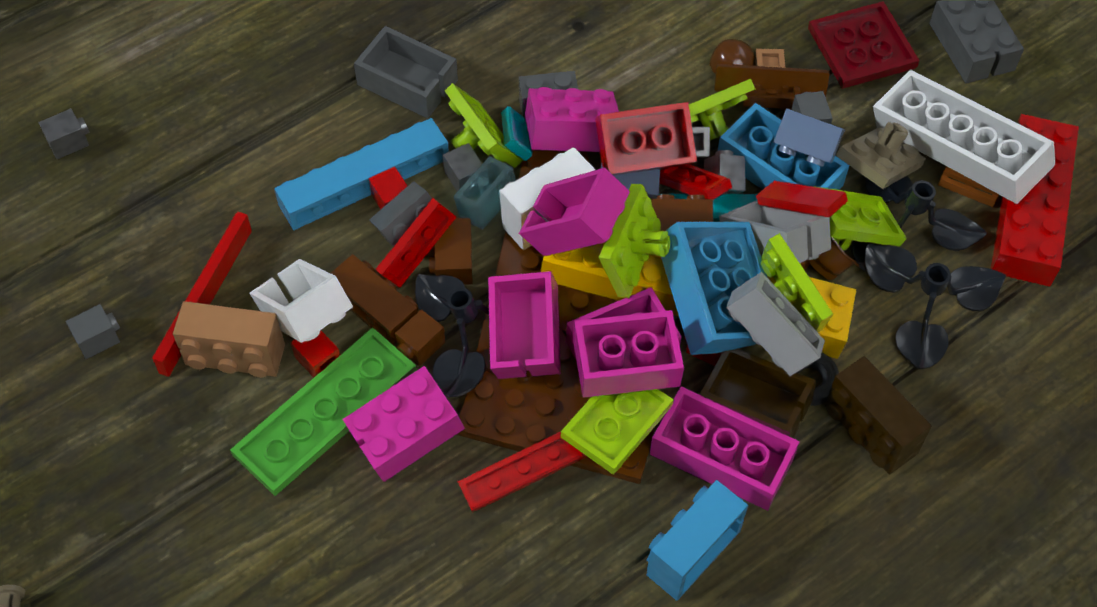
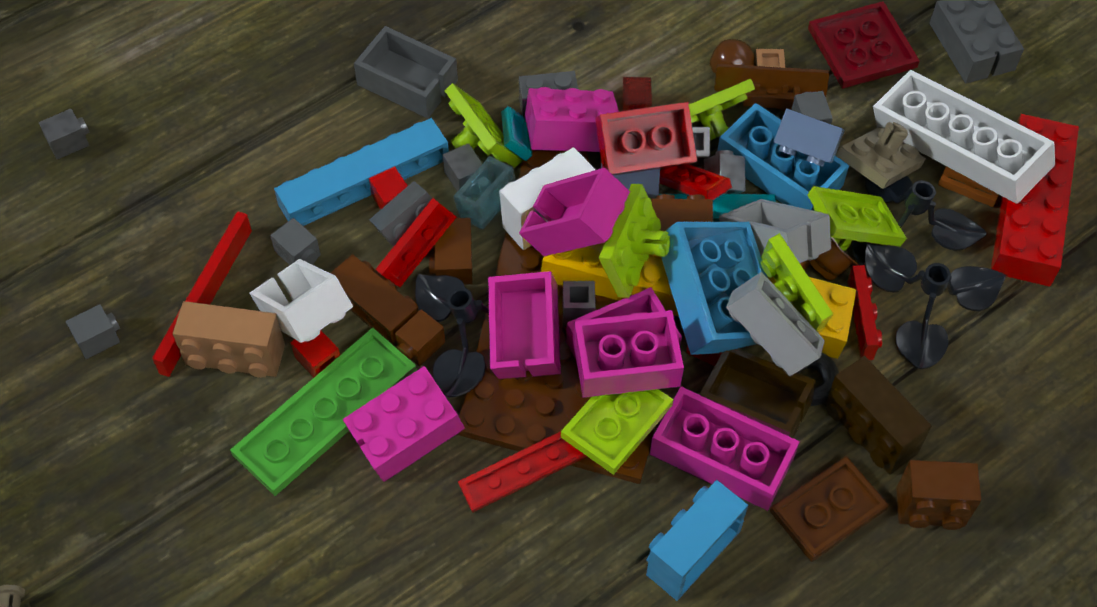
red tile [756,180,848,218] -> none
none -> dark grey brick [270,218,321,265]
none -> flat silver brick [563,281,595,327]
none -> clear red brick [622,77,652,111]
none -> reddish brown tile [770,456,889,562]
none -> red plate [847,265,882,360]
none -> reddish brown brick [896,460,981,530]

